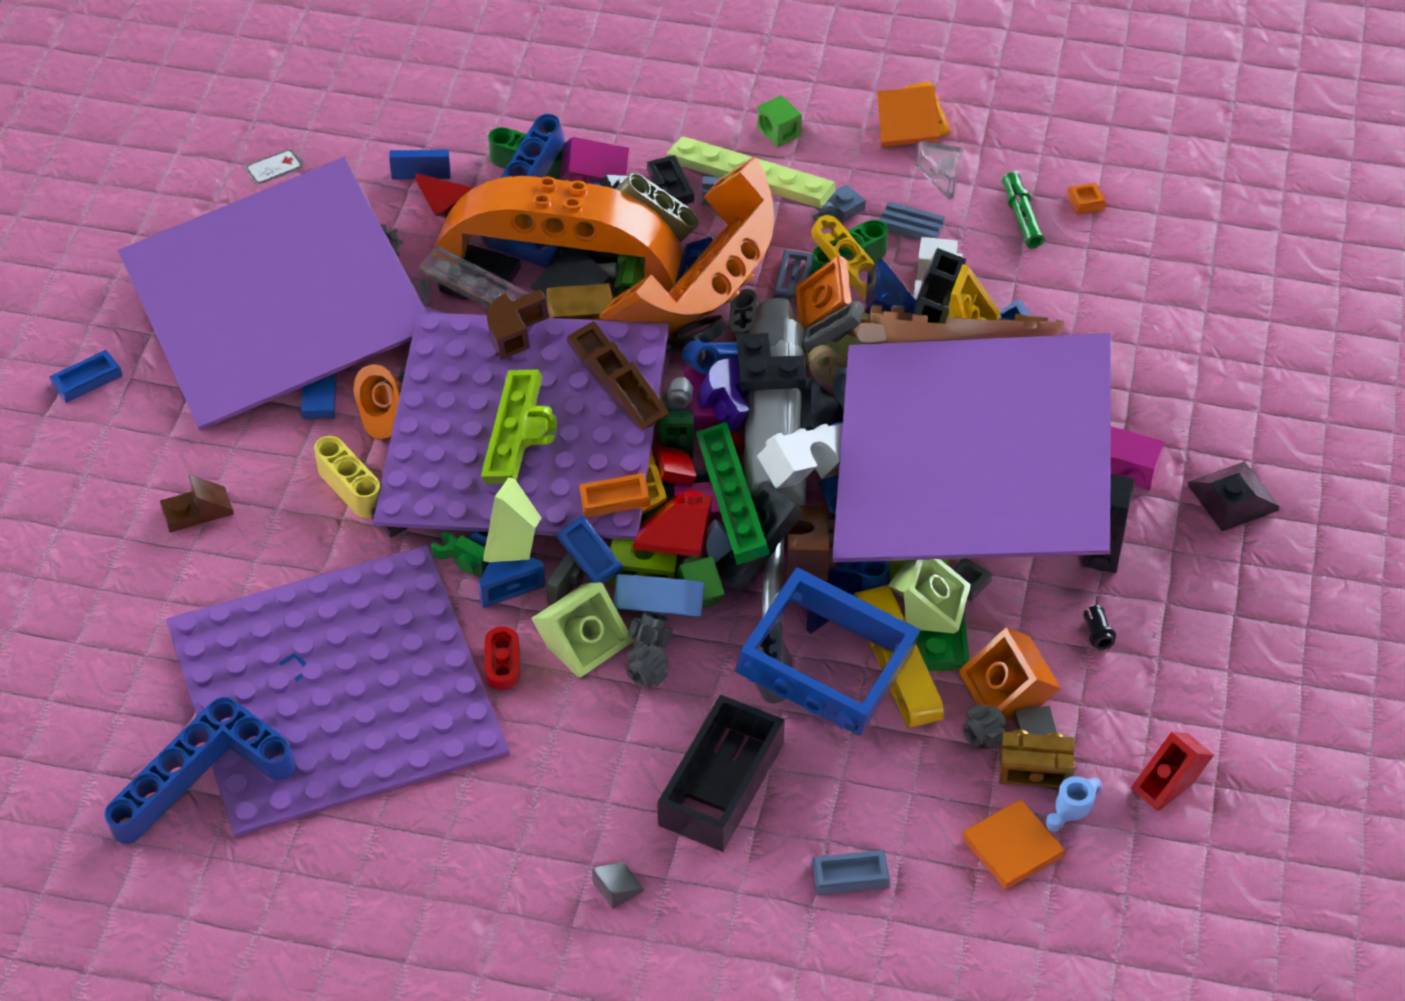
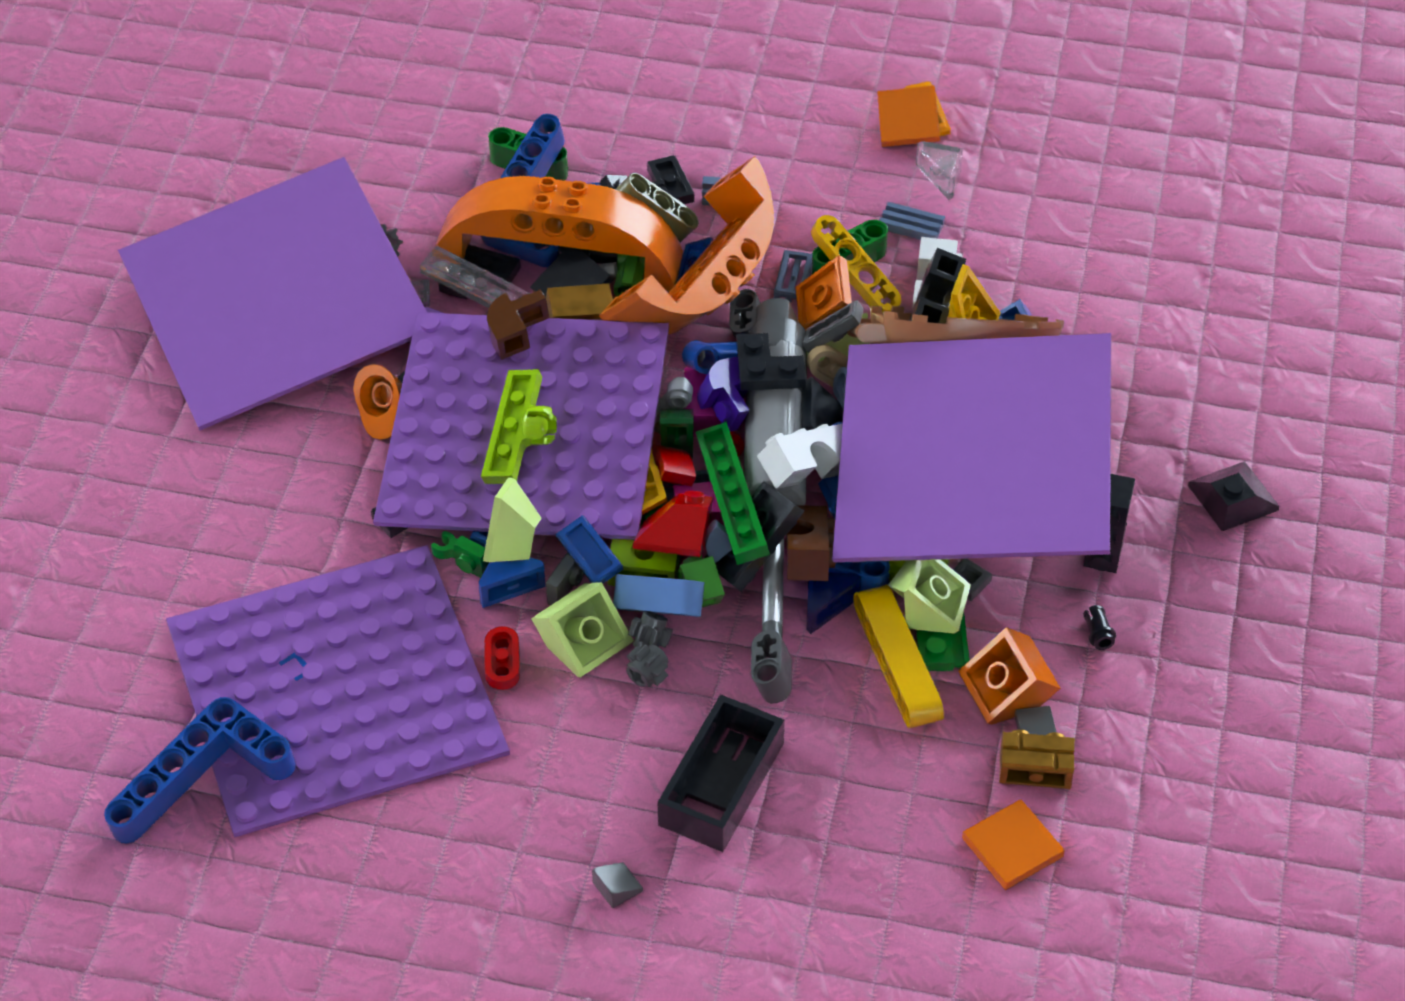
blue tile [49,350,123,403] -> none
reddish brown slope [160,475,234,532] -> none
clear sticker [242,147,306,186] -> none
blue tile [301,373,337,419] -> none
light yellow beam [314,436,380,519] -> none
blue tile [389,150,451,179] -> none
red slope [415,173,473,218] -> none
dark pink brick [560,137,629,183] -> none
reddish brown slope [567,320,669,431] -> none
orange tile [578,473,651,518] -> none
black piece [665,315,727,353] -> none
yellowish green plate [667,136,836,209] -> none
blue window [735,568,920,736] -> none
bright green brick [757,95,802,147] -> none
sand blue tile [812,850,890,895] -> none
sand blue plate [813,184,866,221] -> none
clear blue slope [864,258,916,314] -> none
dark grey gear [963,704,1007,749] -> none
green pin [1002,171,1045,248] -> none
light blue piece [1046,776,1102,833] -> none
orange tile [1067,182,1106,215] -> none
dark pink brick [1111,426,1165,490] -> none
red slope [1131,732,1214,811] -> none

